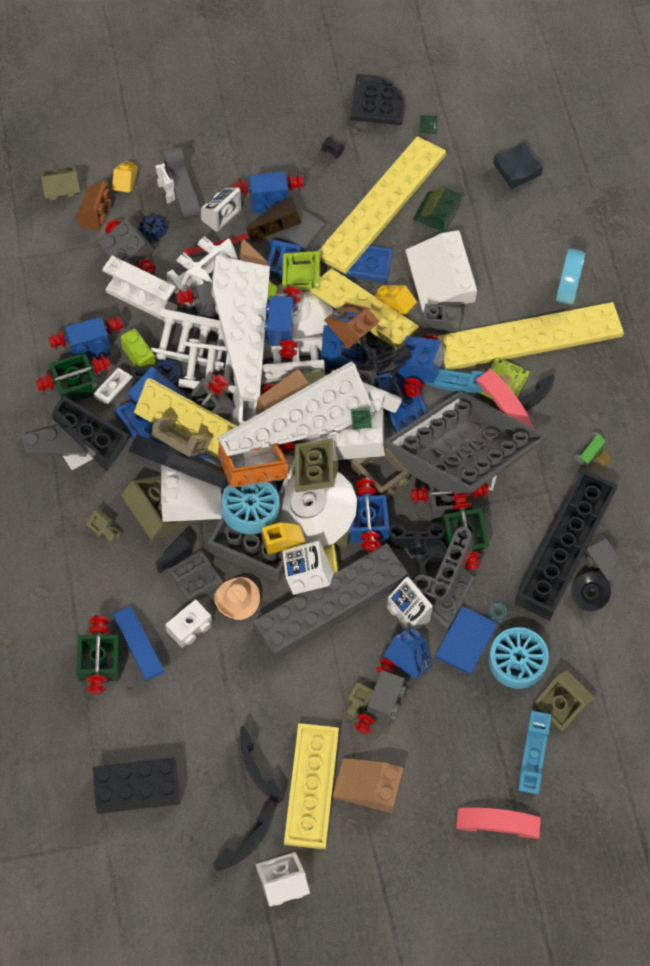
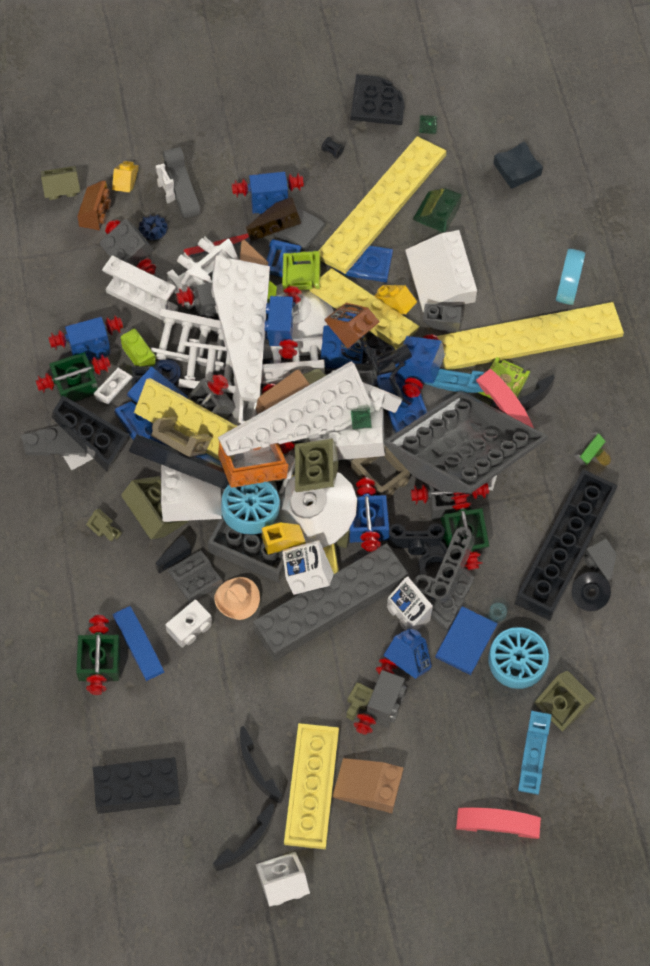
white slope [201,188,241,232] -> none

